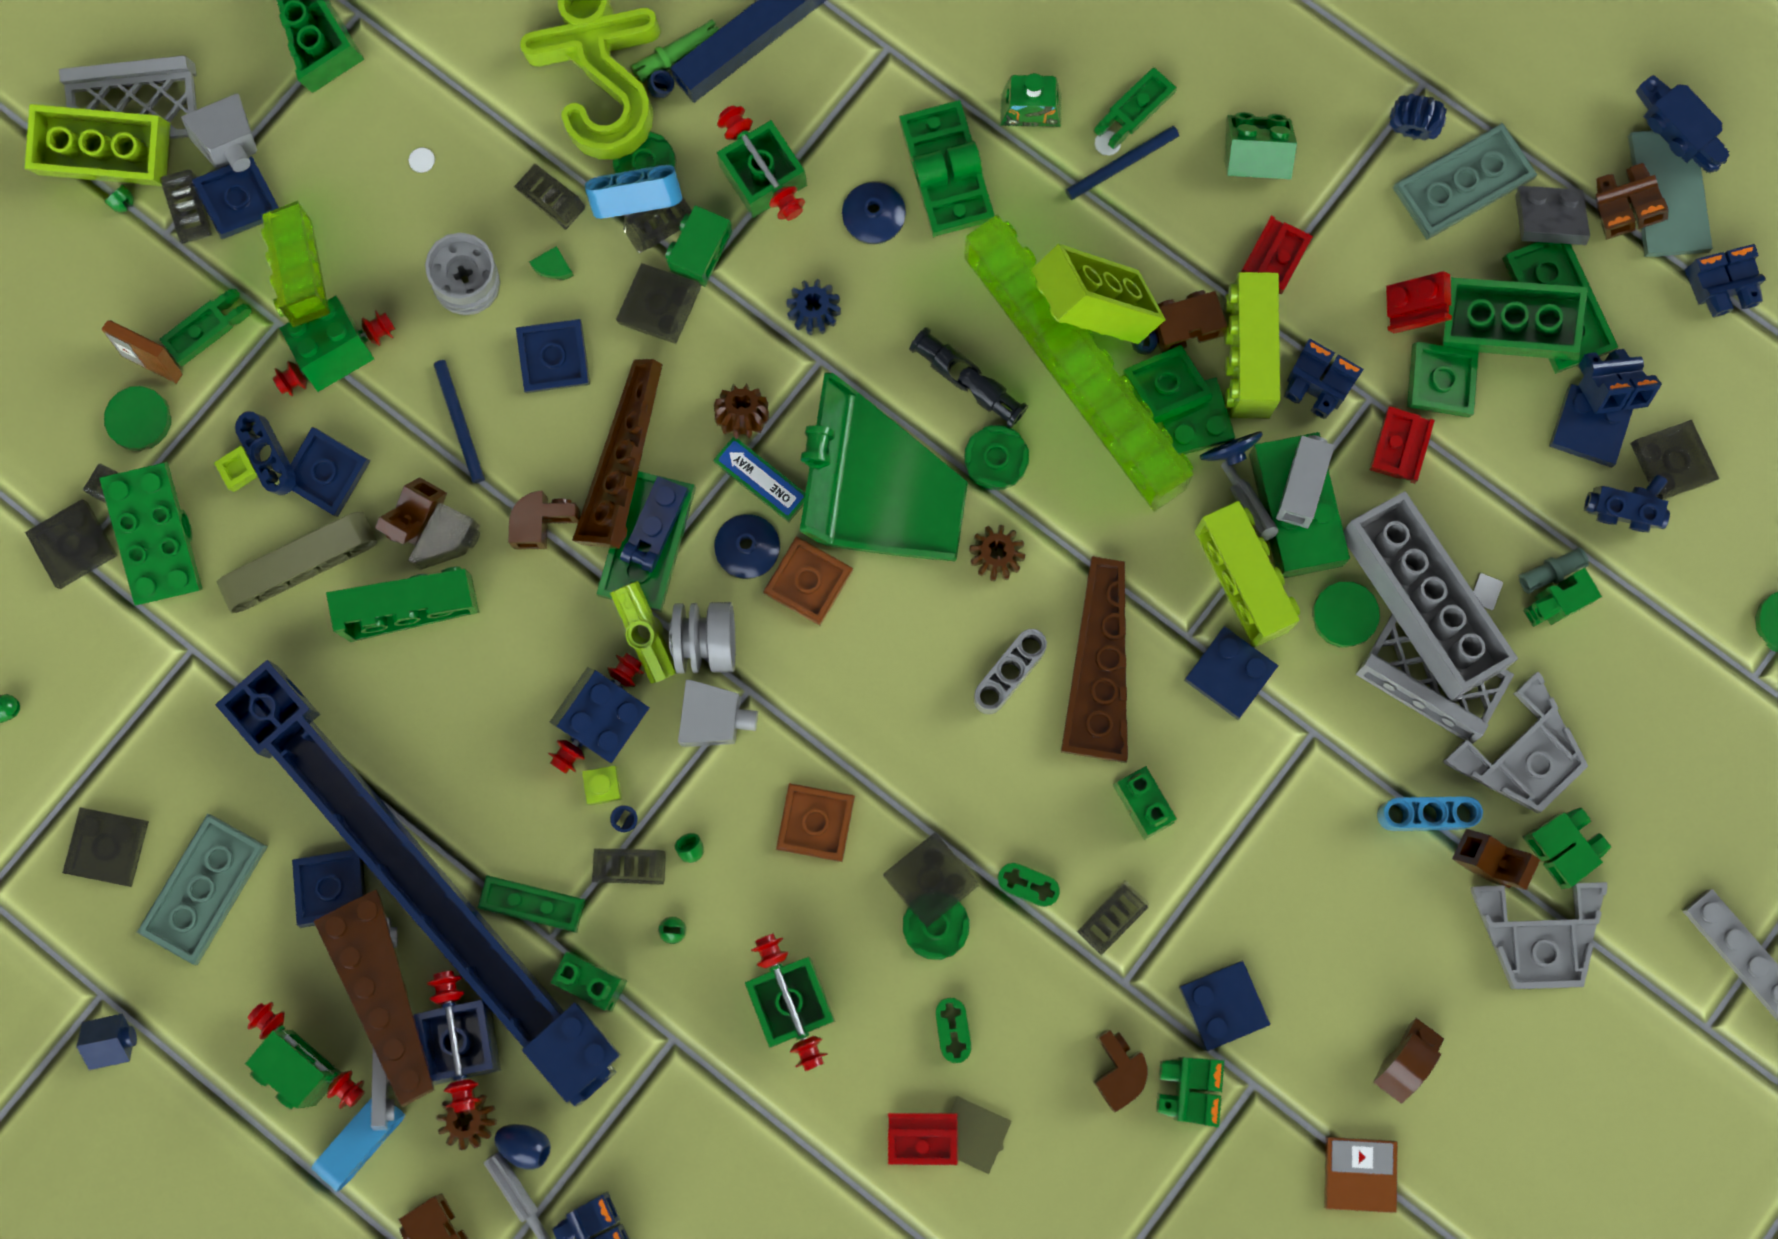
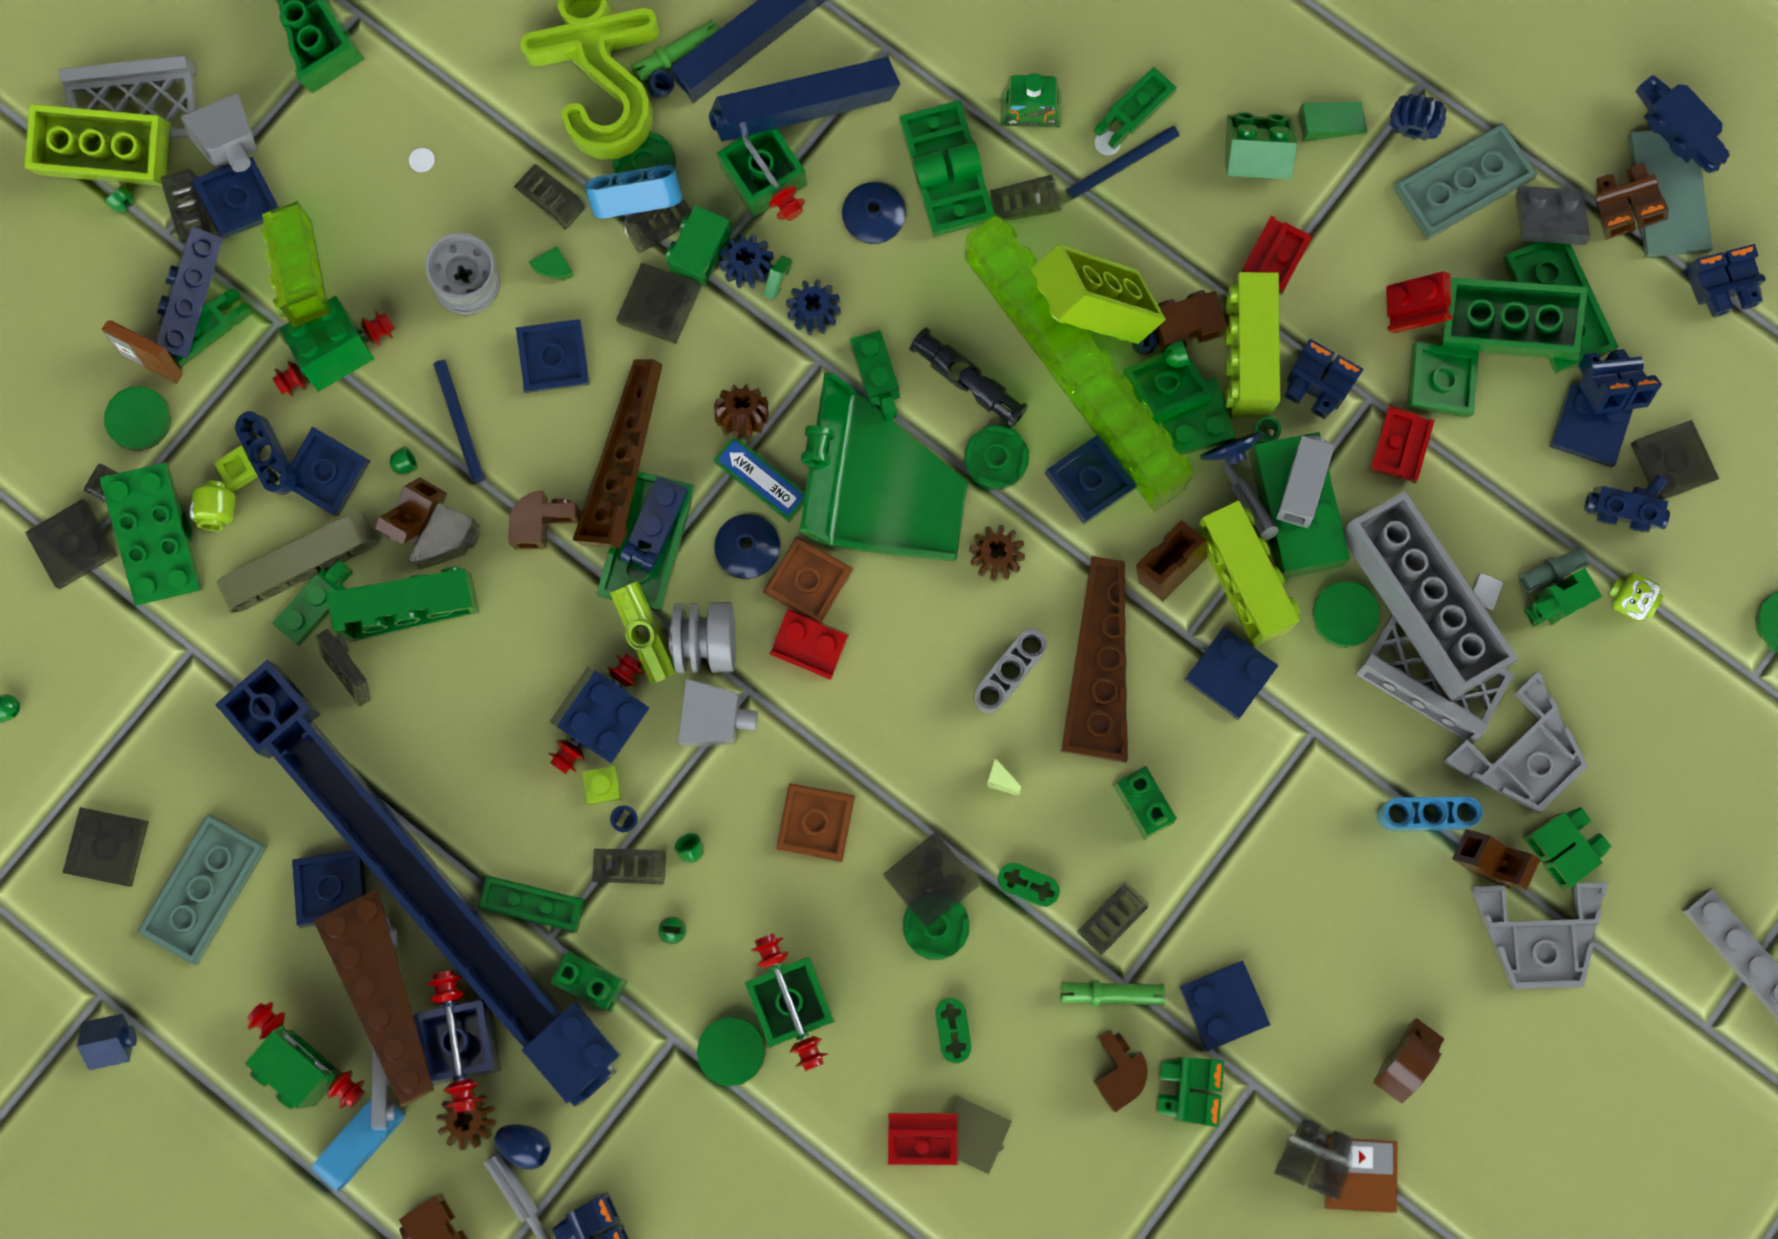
none -> dark blue bracket [156,226,223,359]
none -> lime head [190,480,236,531]
none -> green hinge [272,560,353,646]
none -> clear smoke plate [316,628,371,707]
none -> green hinge [390,446,418,475]
none -> green tile [697,1017,766,1087]
none -> dark blue brick [709,57,900,142]
none -> dark blue gear [719,233,774,289]
none -> green tile [763,255,793,300]
none -> red plate [770,609,850,680]
none -> green hinge [849,330,900,421]
none -> yellowish green slope [987,759,1021,796]
none -> clear smoke slope [990,174,1062,222]
none -> dark blue plate [1044,435,1137,525]
none -> bright green pin [1060,980,1165,1007]
none -> reddish brown brick [1136,520,1208,602]
none -> green hinge [1164,339,1190,368]
none -> green hinge [1254,416,1281,443]
none -> clear smoke hips [1274,1118,1354,1200]
none -> green slope [1298,102,1367,142]
none -> lime head [1609,572,1664,622]

